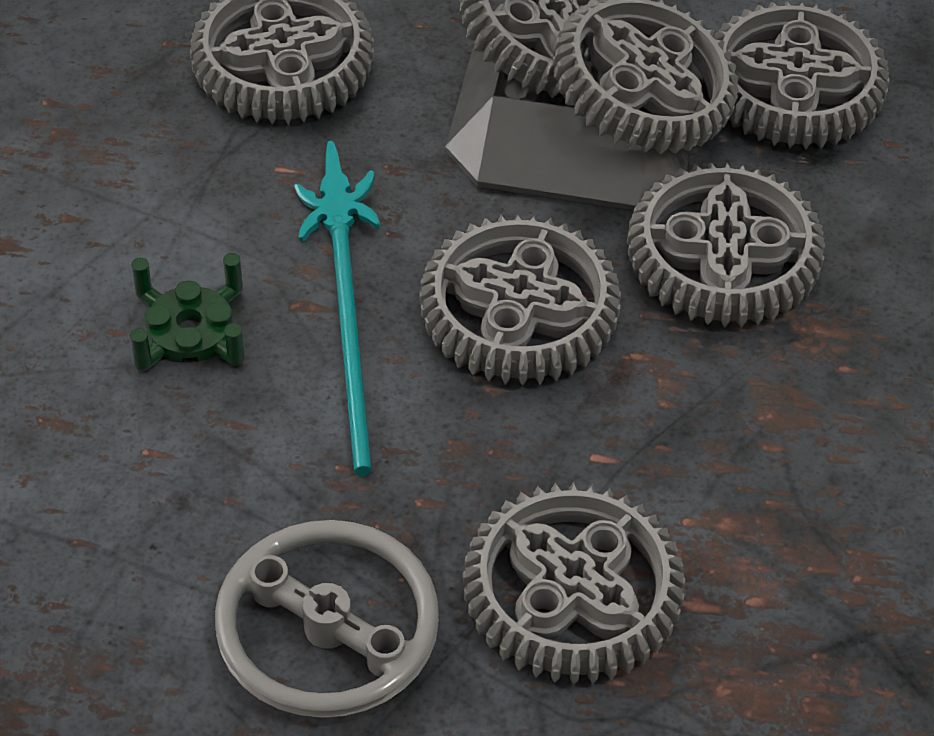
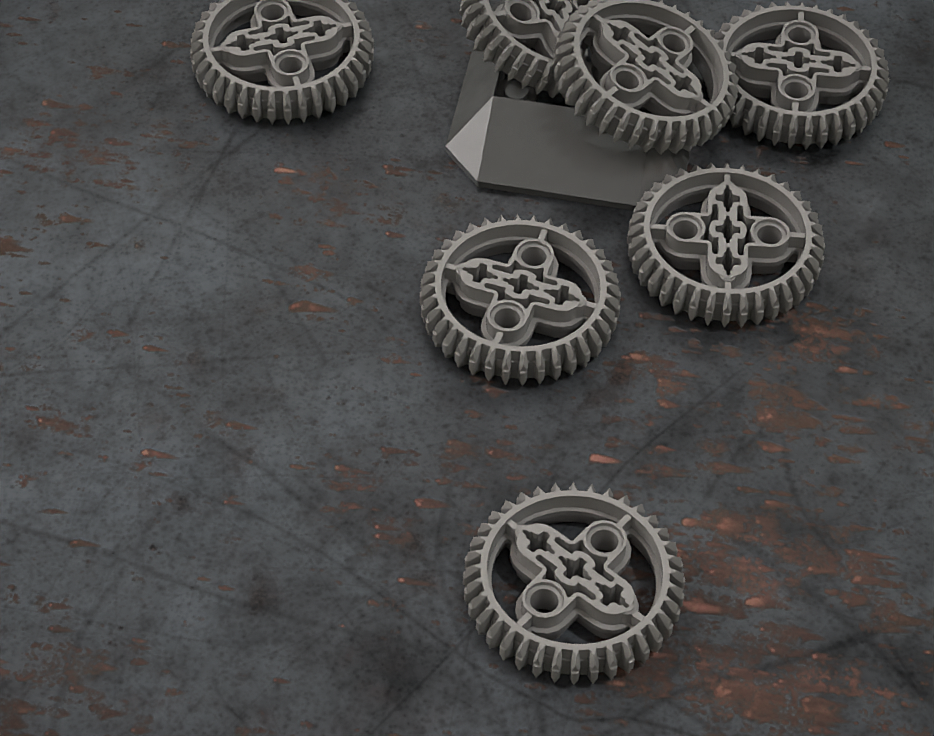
dark green plate [130,253,245,371] -> none
light grey piece [215,520,439,718] -> none
teal piece [294,141,381,477] -> none

